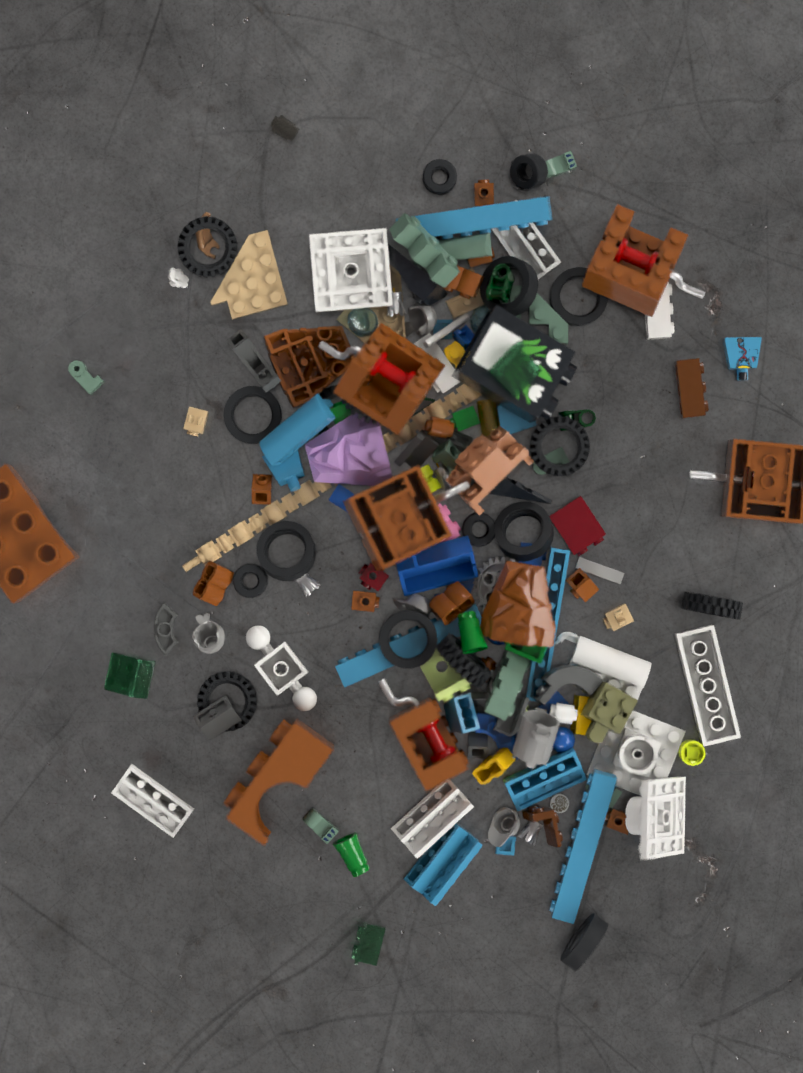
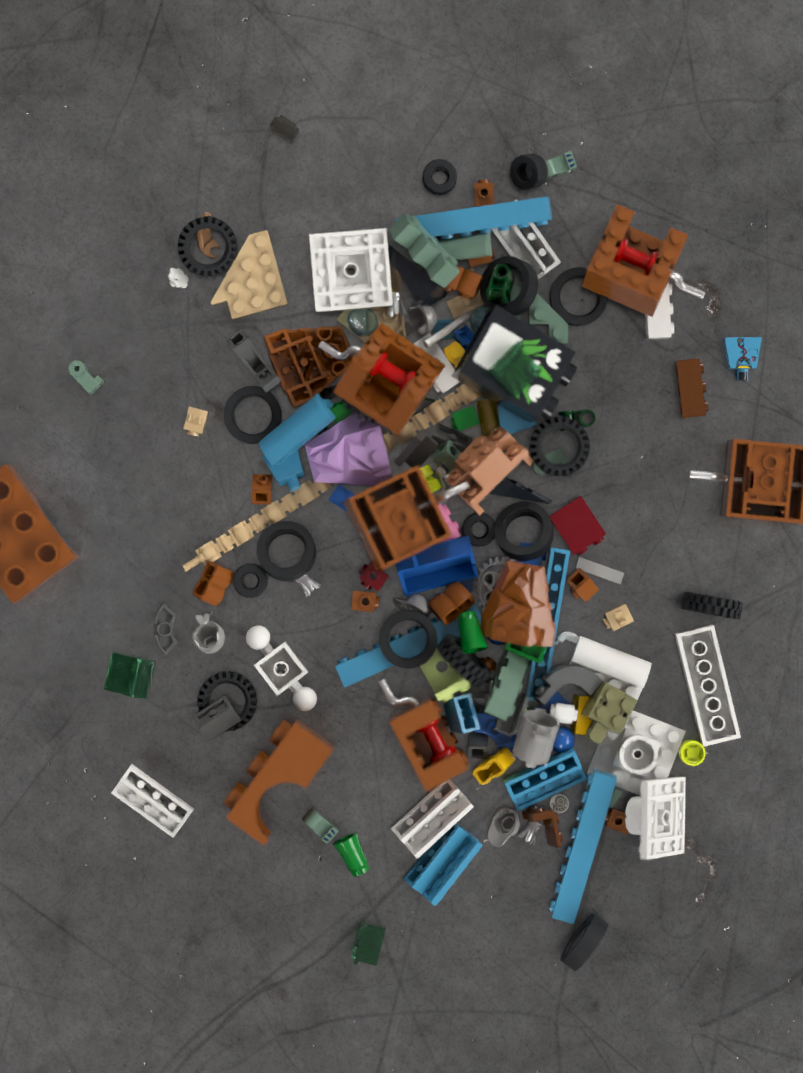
dark orange brick [424,416,454,439] -> none
dark azure tile [495,836,516,856] -> none

